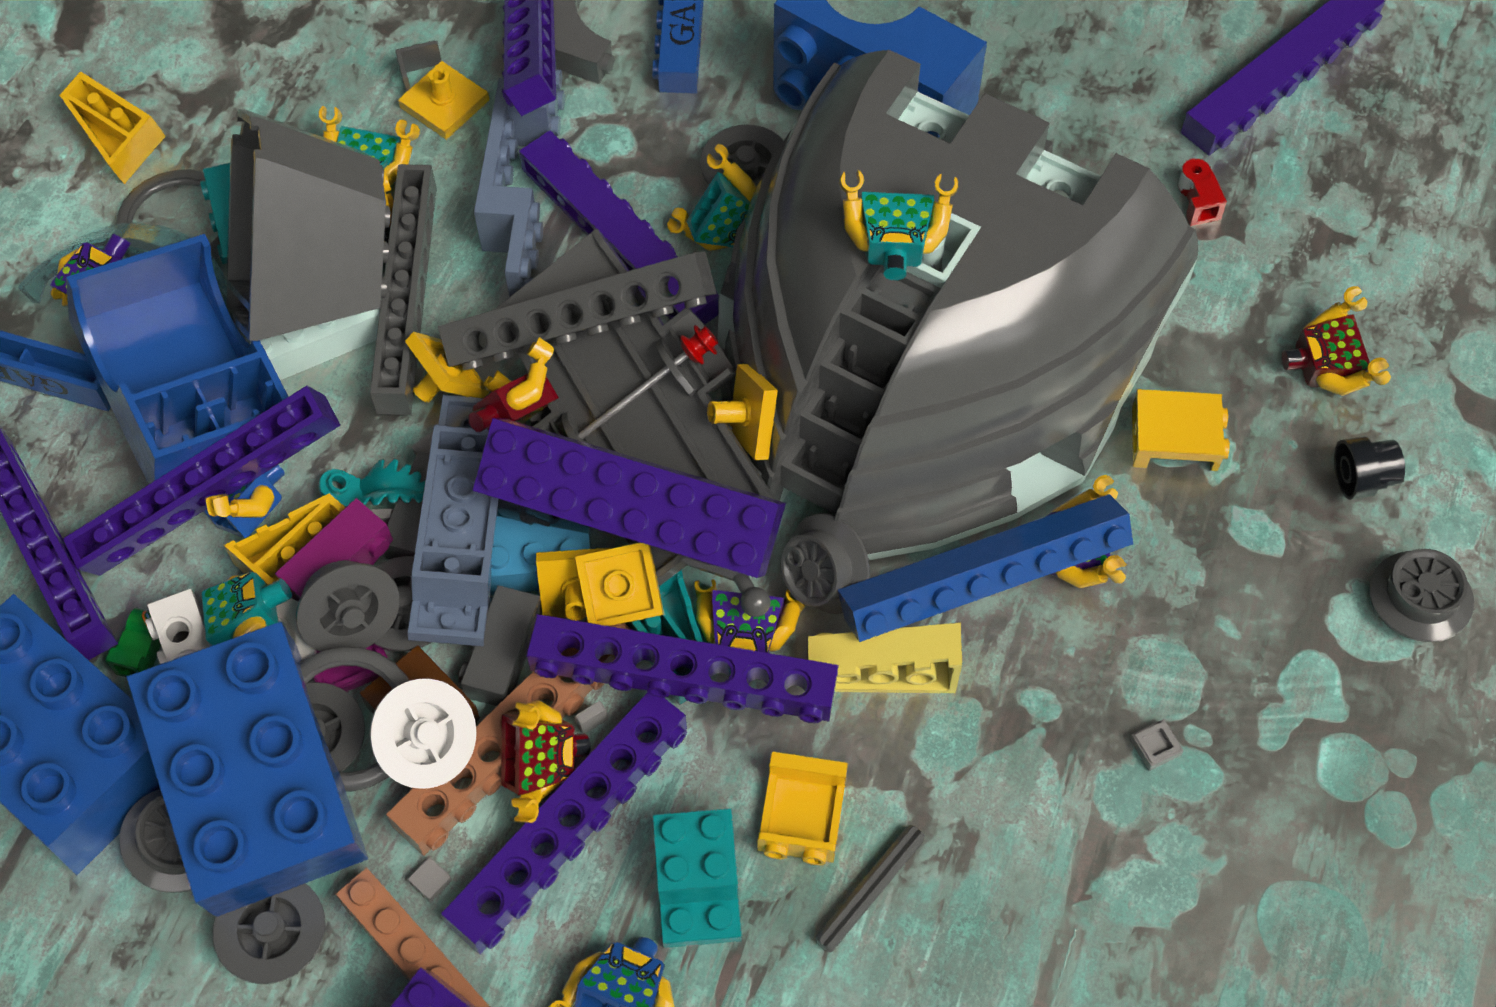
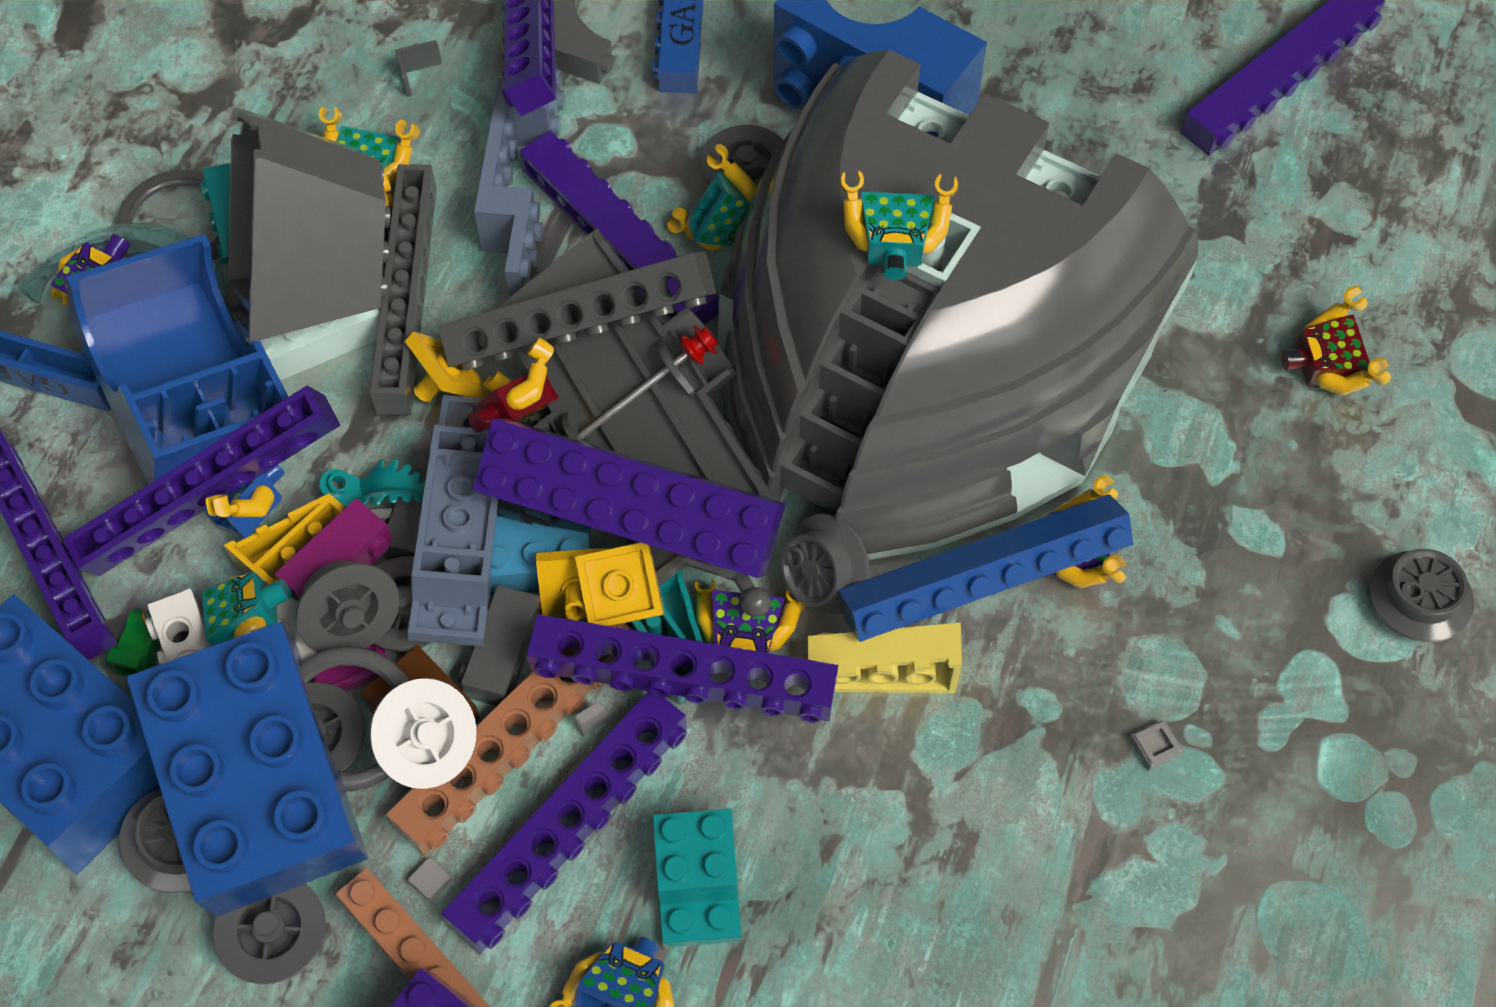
yellow wedge [60,71,165,184] -> none
yellow tile [398,61,490,140] -> none
torso [501,700,591,823] -> none
yellow tile [707,364,778,460] -> none
yellow panel [757,751,848,865] -> none
dark grey axle [816,825,924,952] -> none
yellow panel [1132,389,1230,471] -> none
red leg [1178,158,1227,226] -> none
black piece [1334,436,1405,500] -> none

